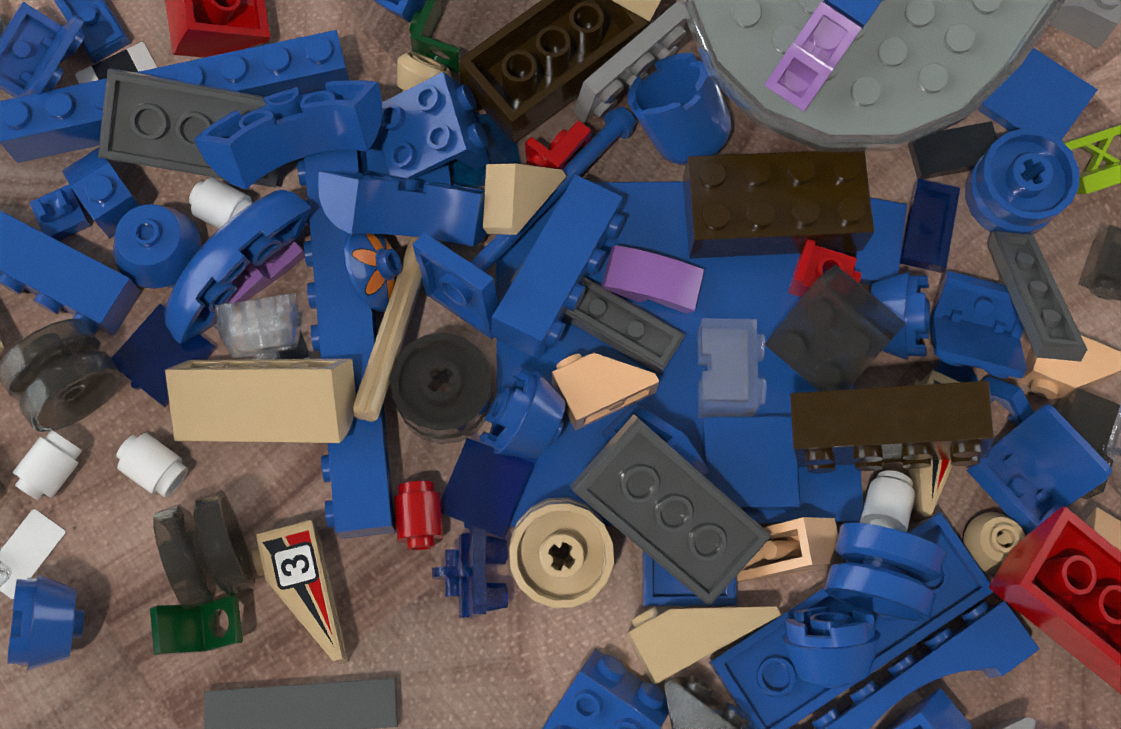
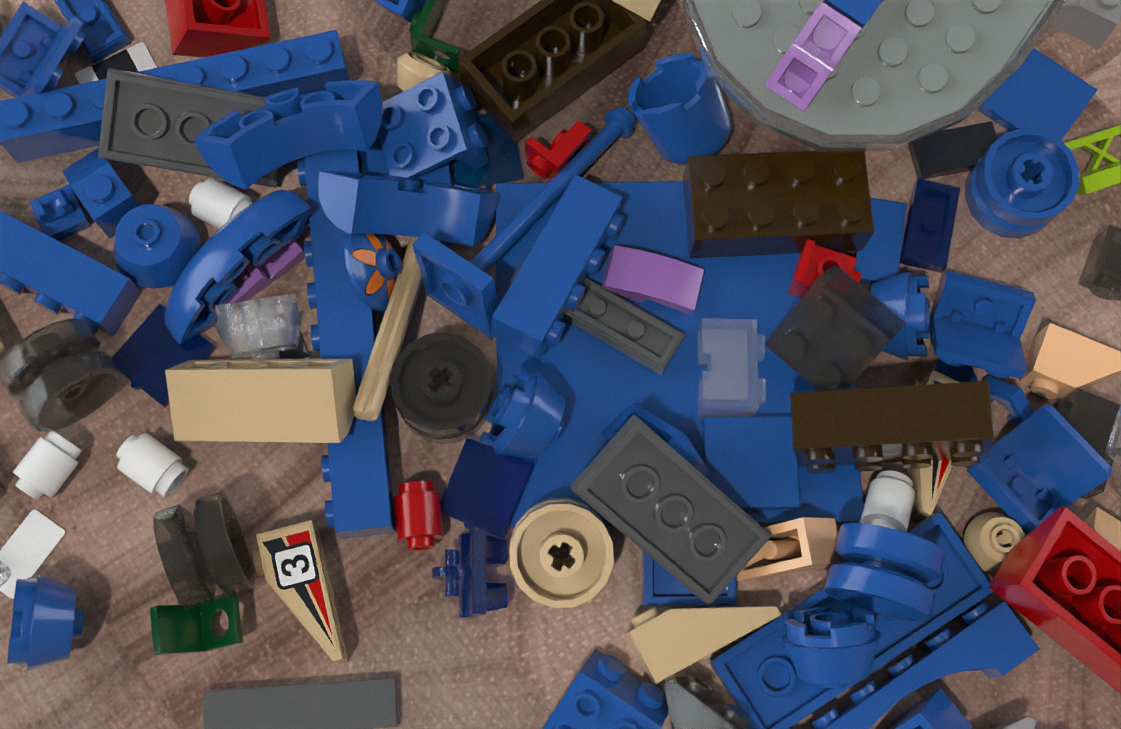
tan slope [483,164,567,235] -> none
light nougat slope [552,353,659,431] -> none
light grey plate [573,0,690,124] -> none
dark grey tile [987,231,1088,362] -> none

